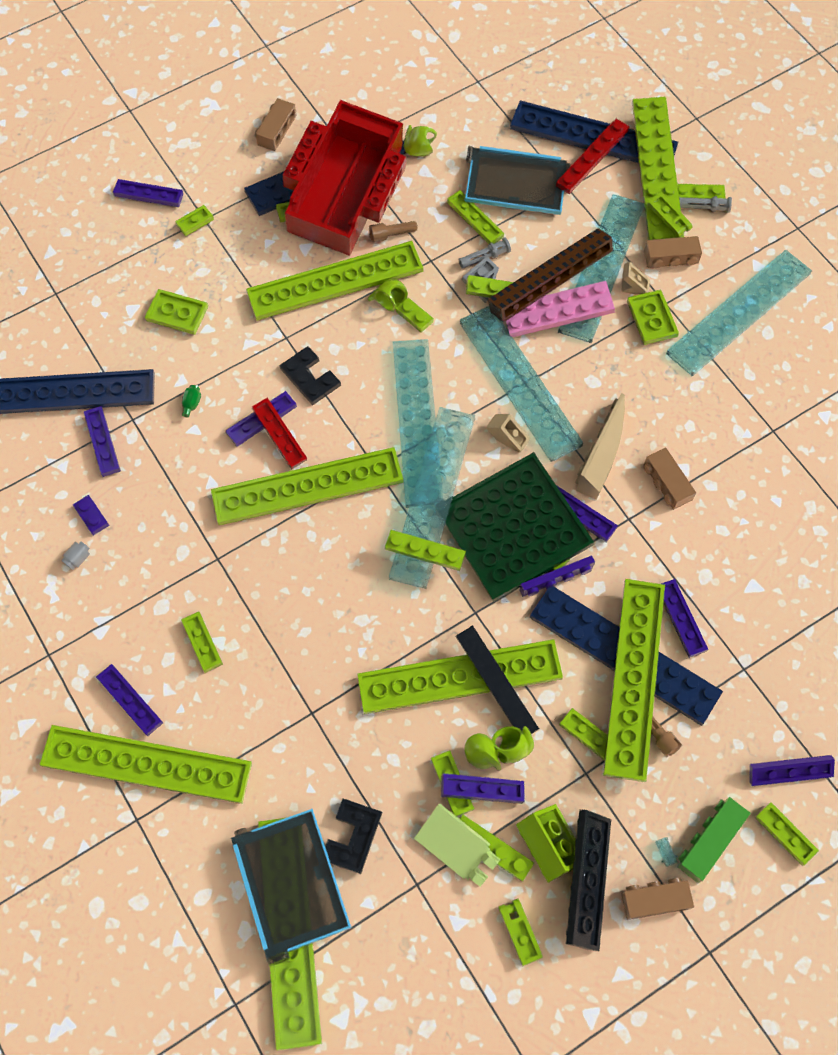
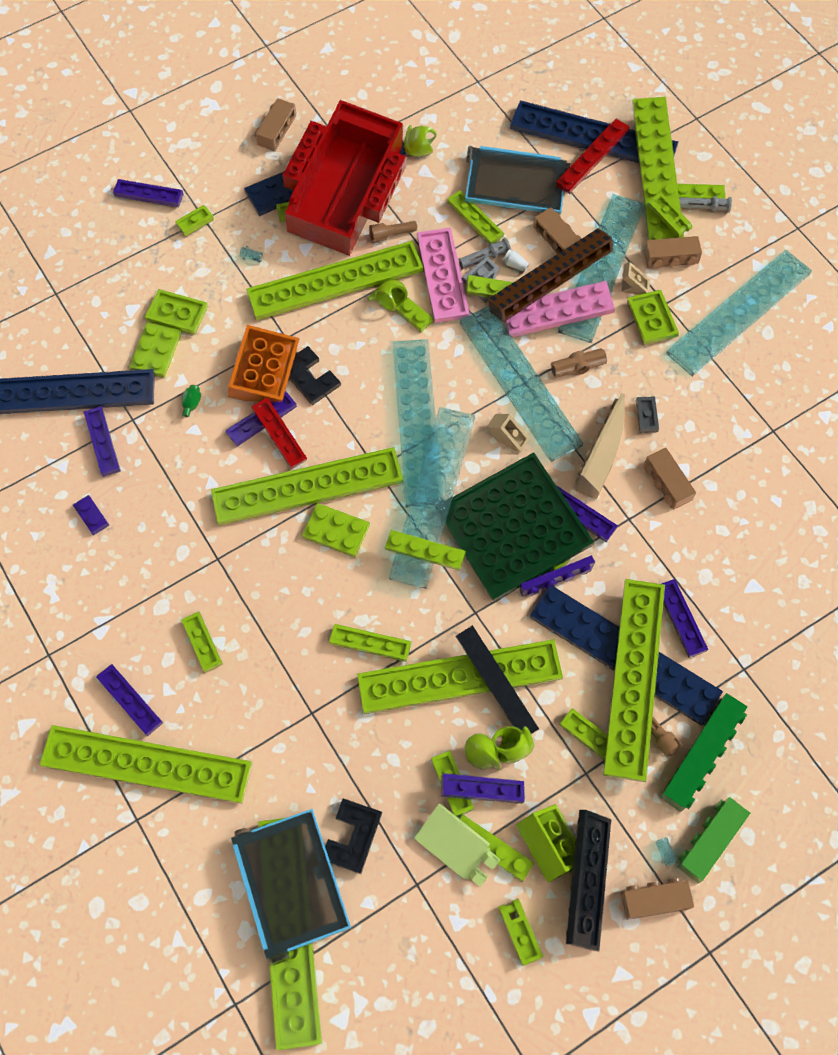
light grey brick [61,541,90,570] -> none
dark purple plate [749,755,835,786] -> none
lime plate [755,802,819,866] -> none
none -> lime plate [129,322,182,378]
none -> orange slope [228,325,300,402]
none -> clear light blue pin [240,246,263,263]
none -> lime plate [302,503,370,558]
none -> lime plate [329,624,412,662]
none -> bright pink plate [417,228,470,323]
none -> white cone [503,249,529,272]
none -> medium nougat brick [533,207,582,254]
none -> medium nougat piece [551,348,607,378]
none -> dark grey plate [636,396,659,433]
none -> green brick [659,693,748,812]

